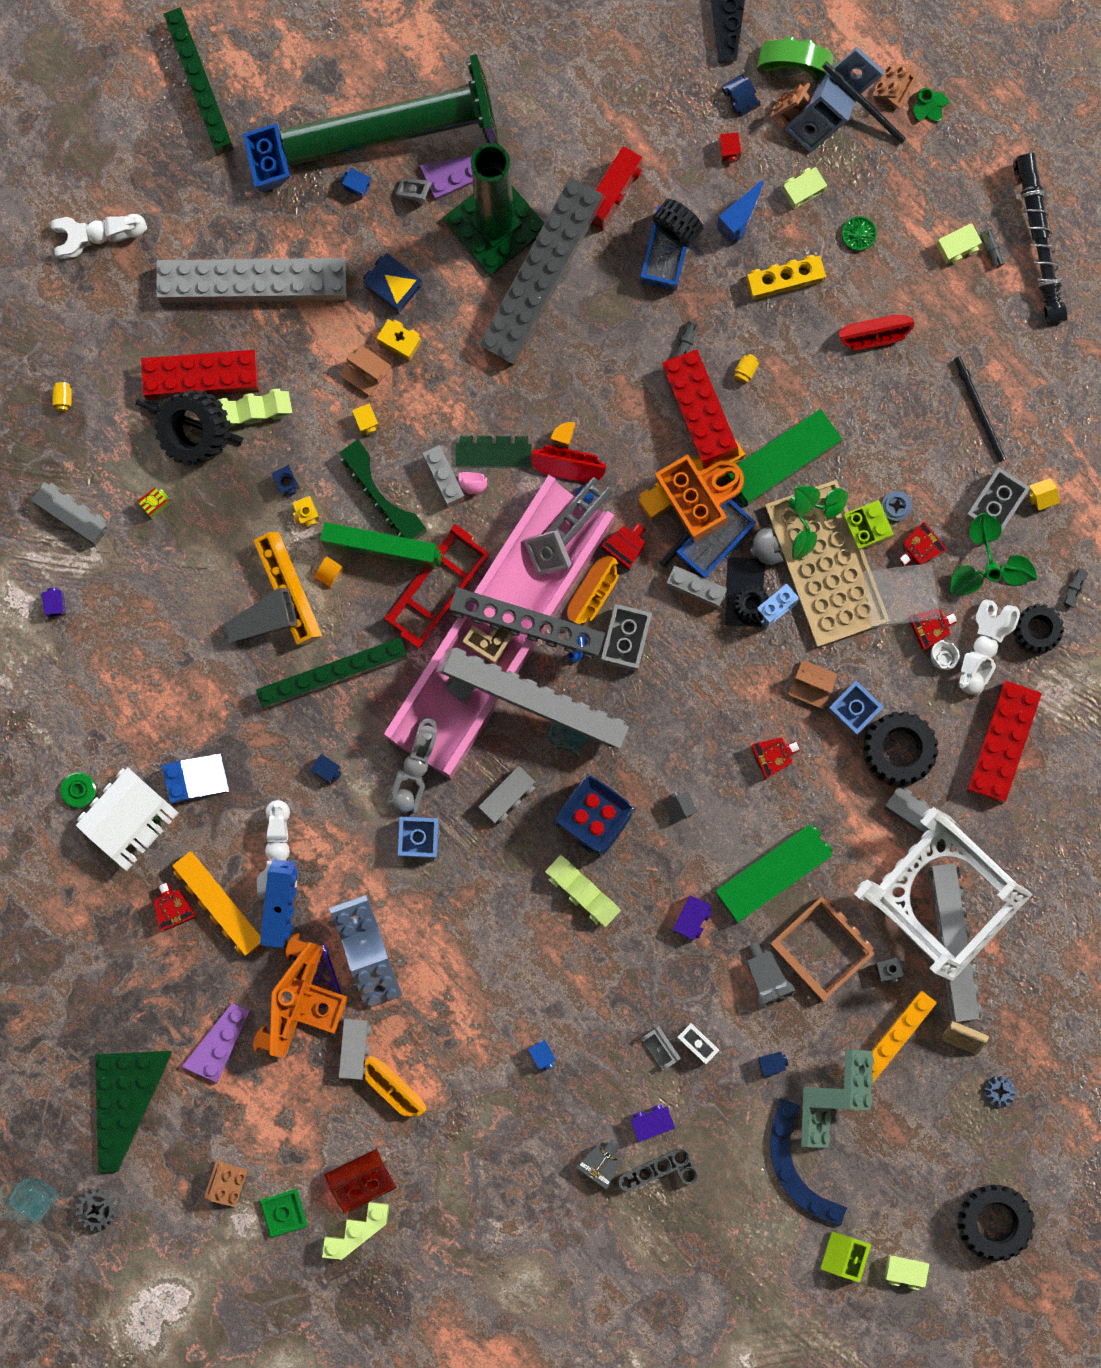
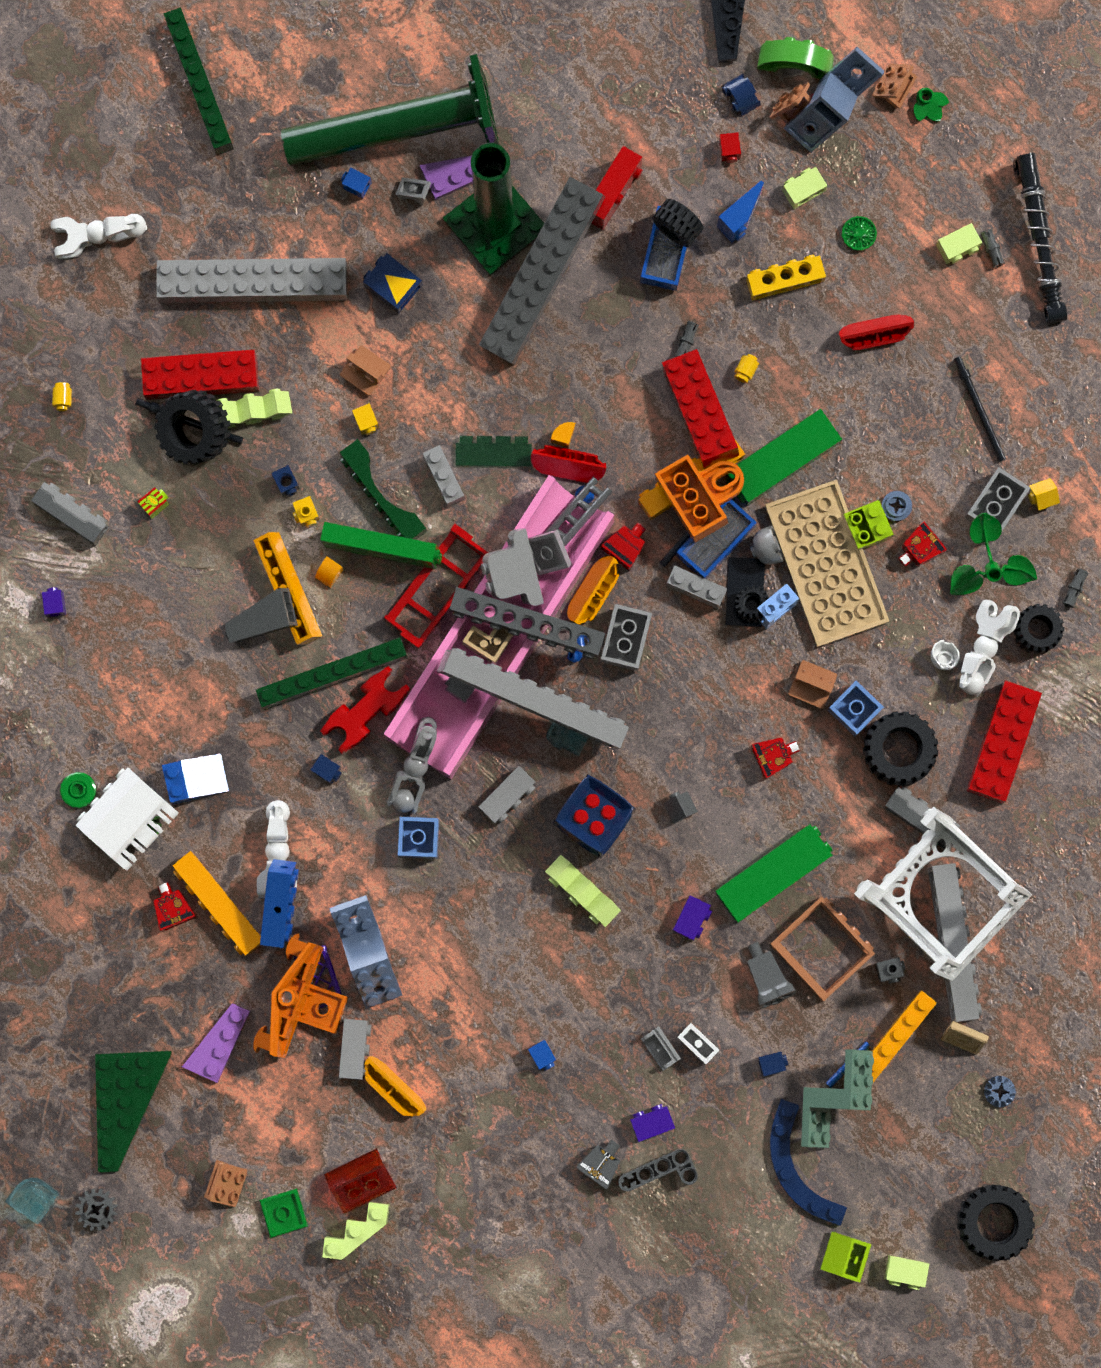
blue slope [243,123,290,192] -> none
yellow brick [377,319,421,361] -> none
bright pink hair [458,472,487,495] -> none
green plant [788,486,848,560] -> none
black bar [822,61,906,144] -> none
clear piece [863,563,940,627] -> none
red torso [908,609,957,652] -> none
none -> red piece [320,666,411,755]
none -> light grey brick [481,528,544,606]
none -> blue bar [826,1041,871,1088]

